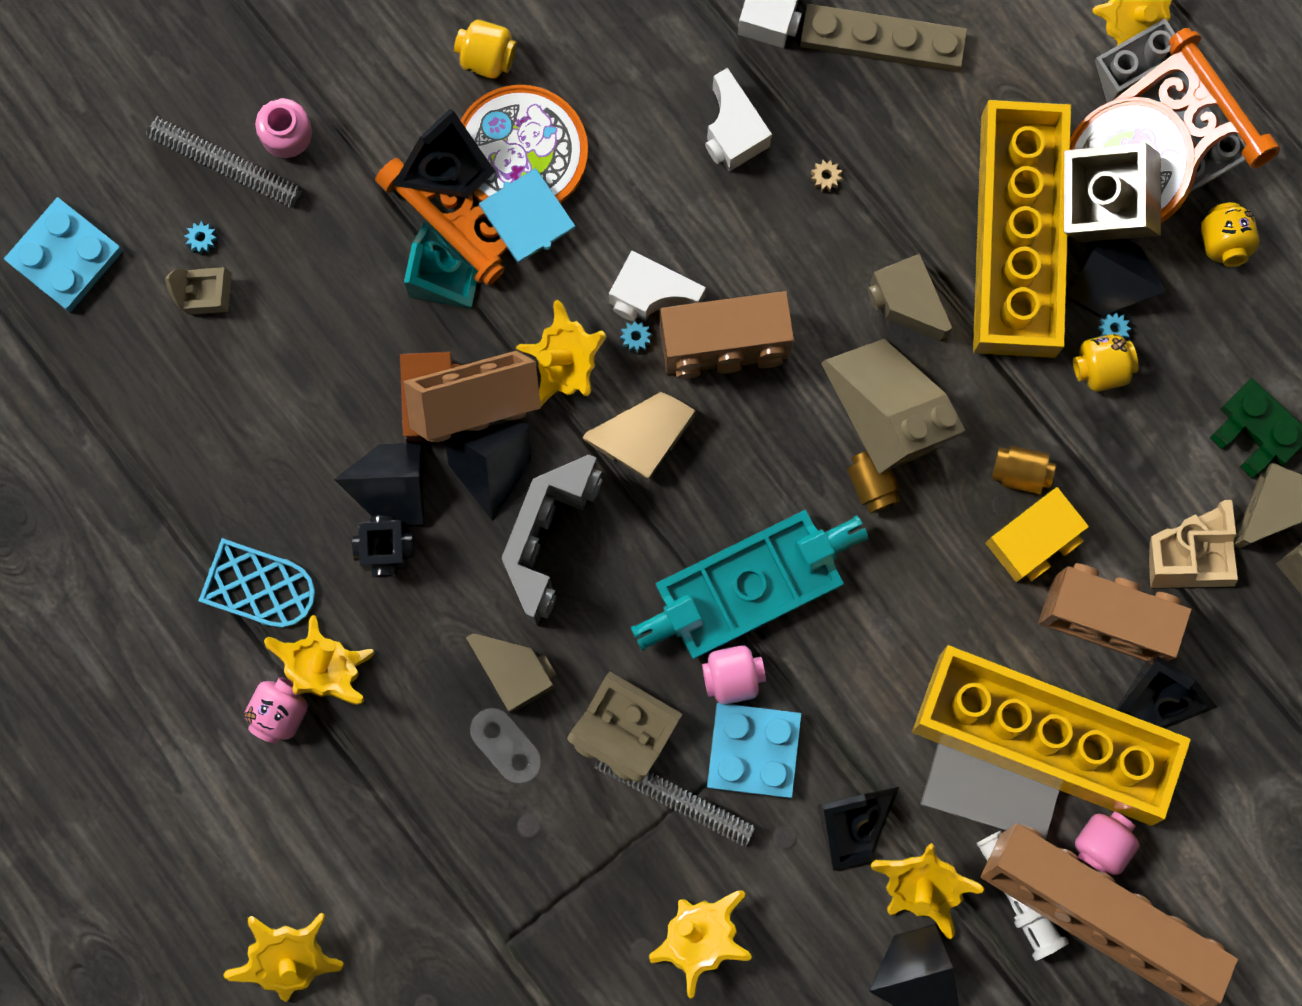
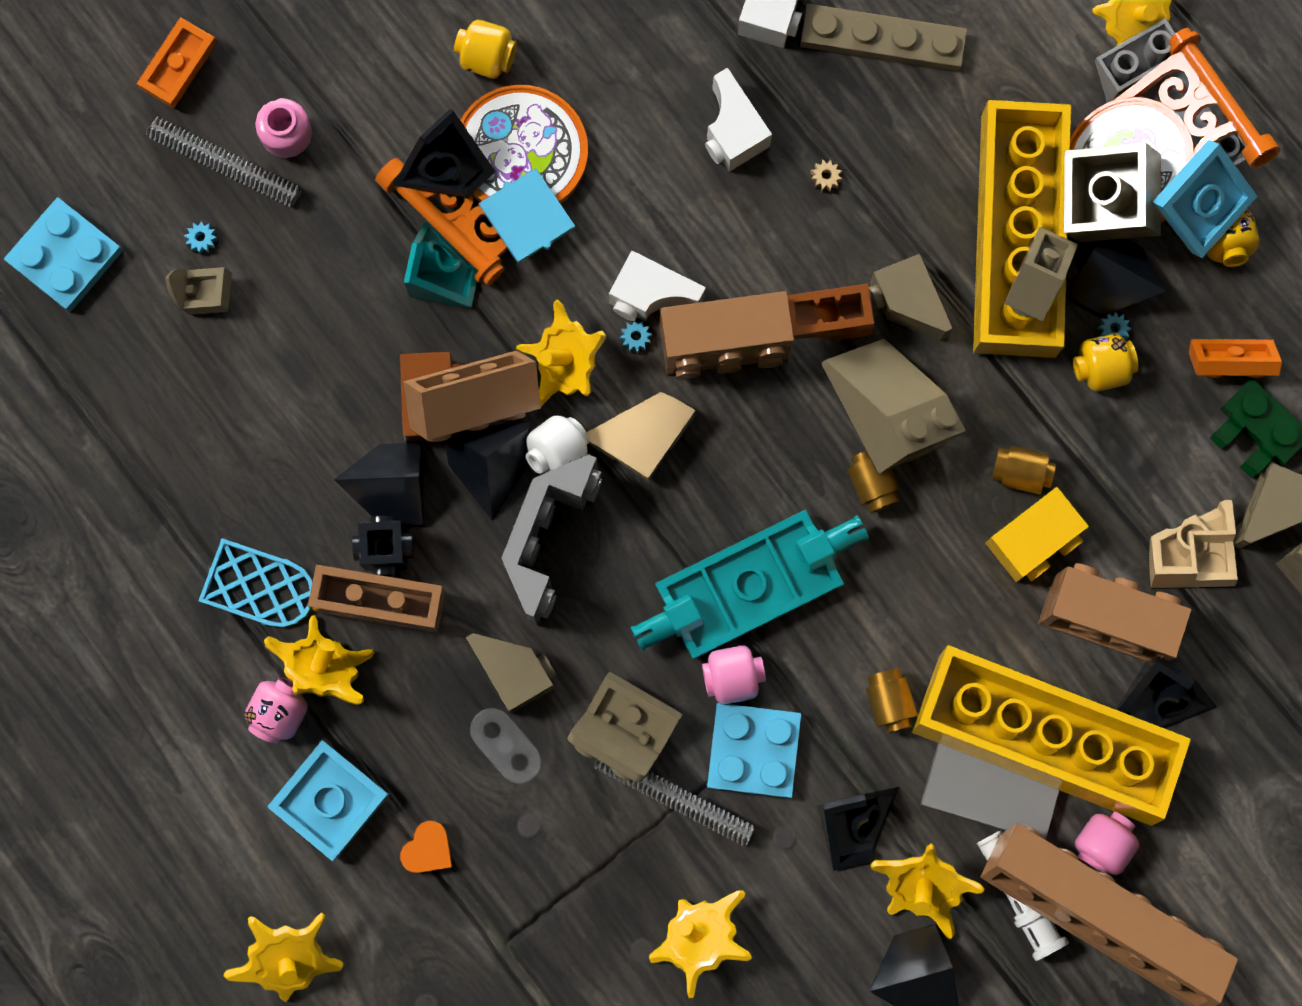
none -> orange plate [136,17,217,109]
none -> medium azure plate [267,740,389,862]
none -> medium nougat brick [308,565,446,633]
none -> orange tile [400,821,453,873]
none -> white head [526,416,589,474]
none -> dark orange arch [787,283,874,342]
none -> pearl gold brick [866,668,918,733]
none -> dark tan slope [1004,226,1077,322]
none -> medium azure plate [1152,140,1258,258]
none -> orange plate [1189,339,1282,378]

